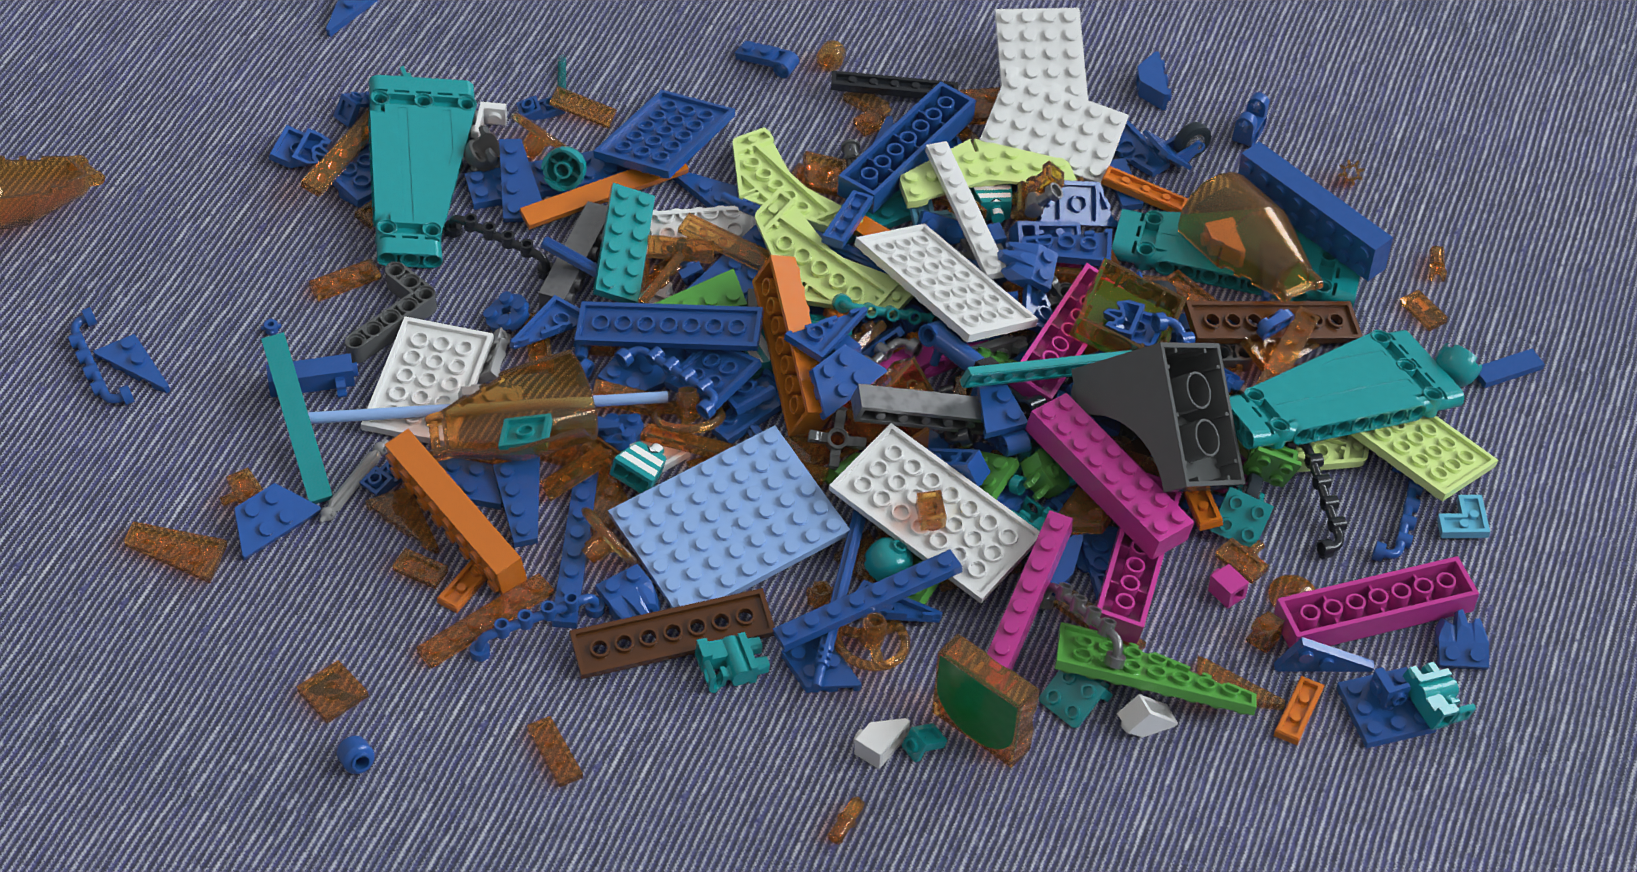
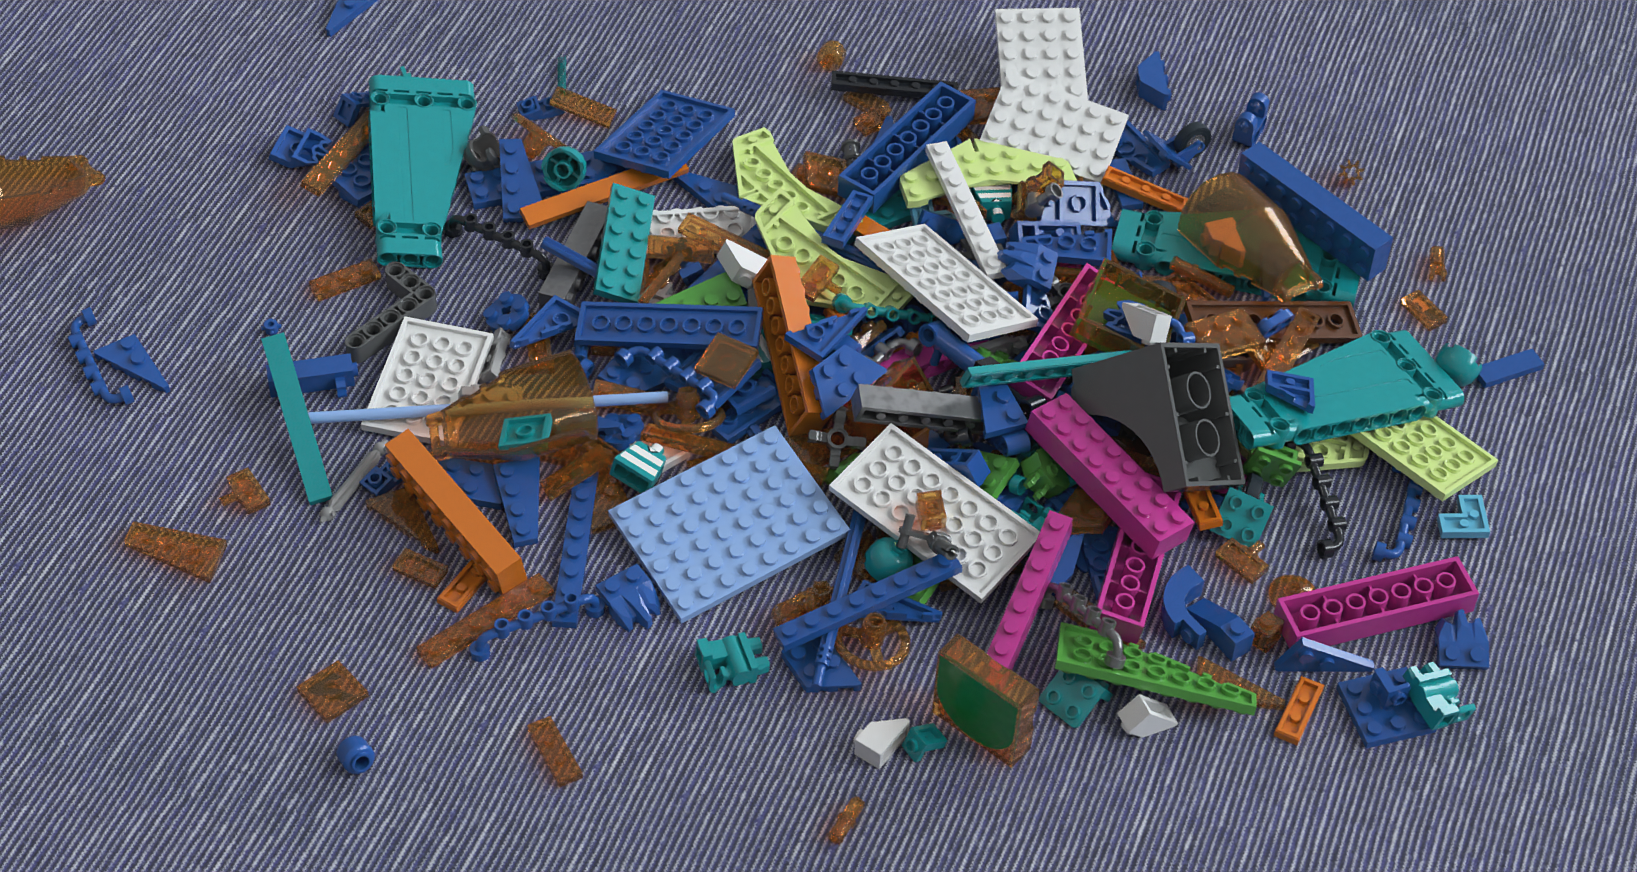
blue wing [234,483,322,561] -> none
white bracket [471,102,507,139] -> none
reddish brown plate [569,588,775,679] -> none
clear orange piece [581,507,638,566] -> none
blue plate [735,41,800,78] -> none
dark pink brick [1208,564,1249,609] -> none
none -> clear orange tile [694,332,759,389]
none -> white slope [717,239,767,289]
none -> clear orange piece [771,591,819,627]
none -> clear orange plate [801,254,842,303]
none -> dark grey pin [896,513,959,560]
none -> white slope [1122,302,1172,345]
none -> blue arch [1161,565,1207,650]
none -> clear orange pin [1169,256,1235,299]
none -> clear orange plate [1184,307,1267,359]
none -> blue slope [1186,598,1255,662]
none -> blue wing [1265,369,1315,414]

